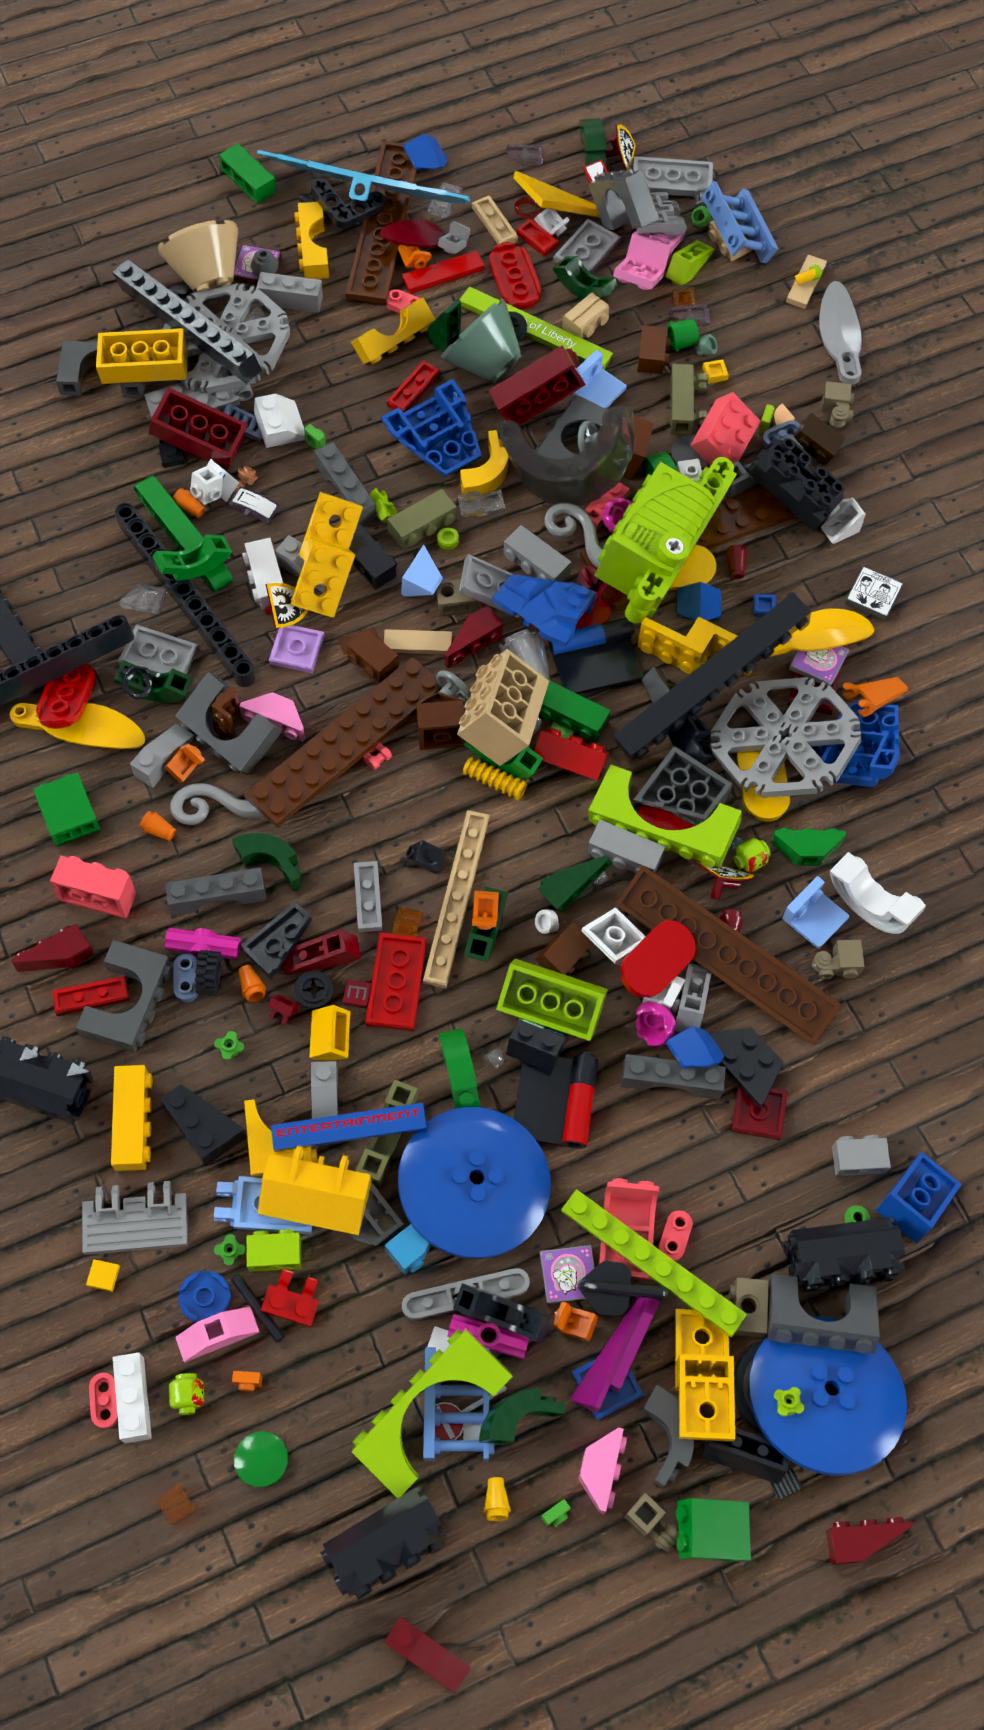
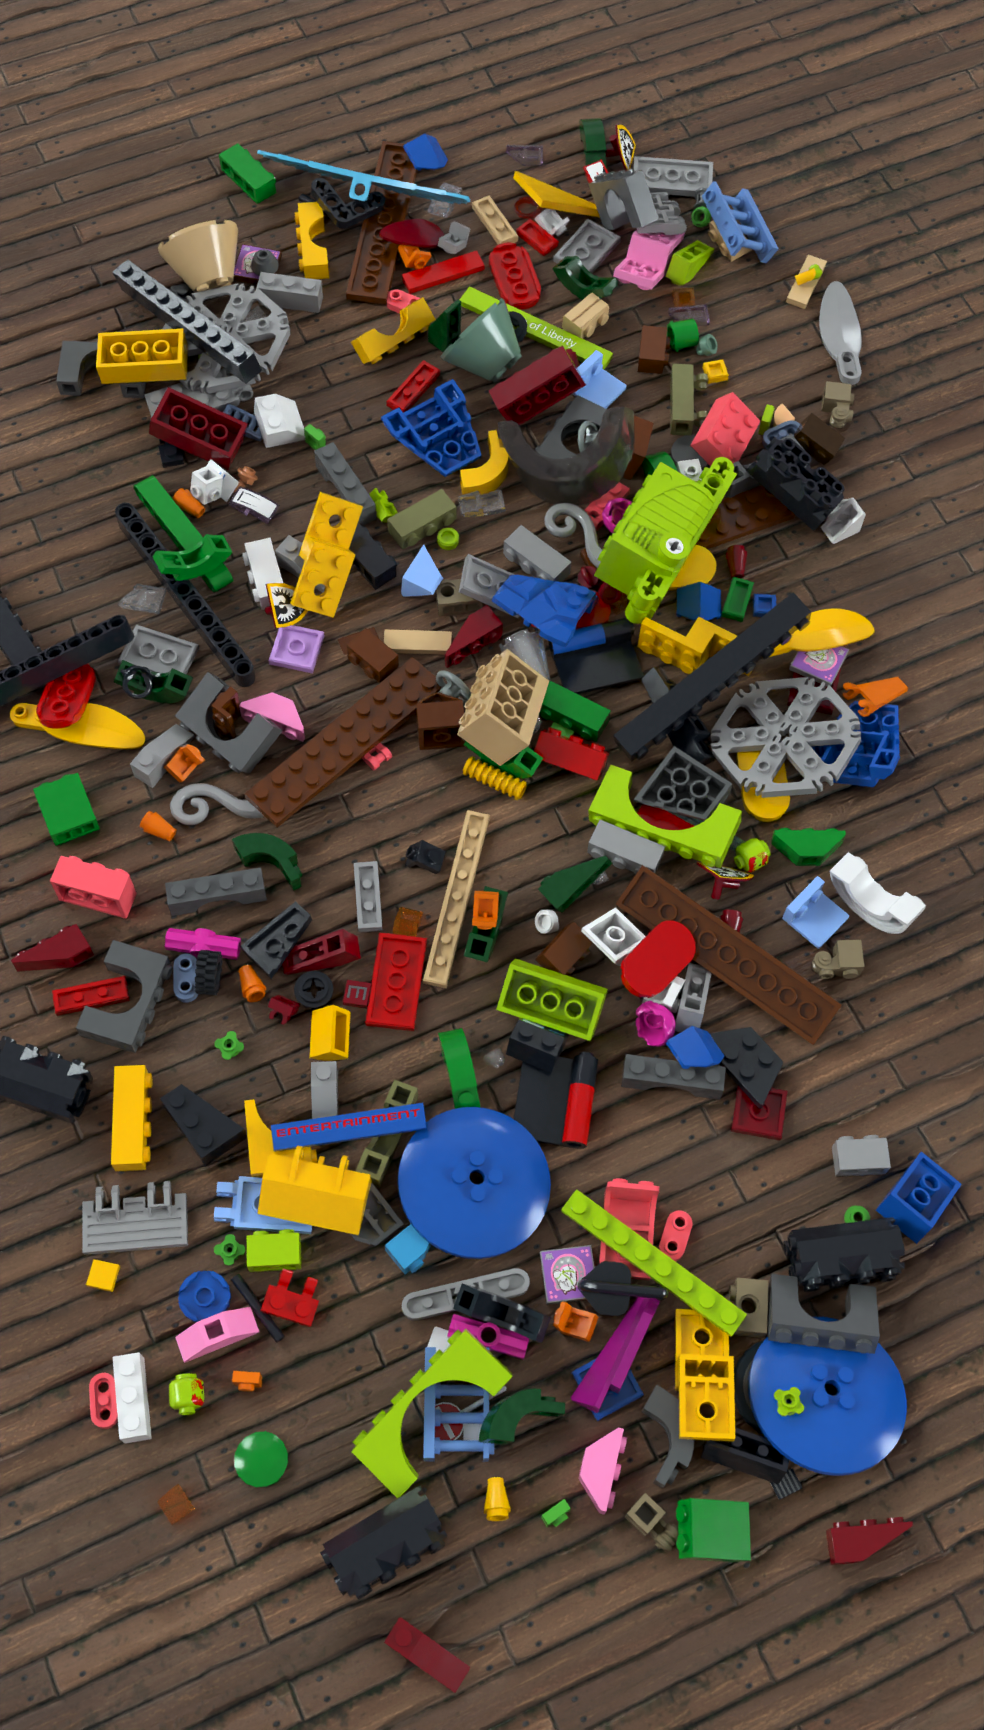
tile [845,566,904,621] -> none
none -> green tile [721,577,754,622]

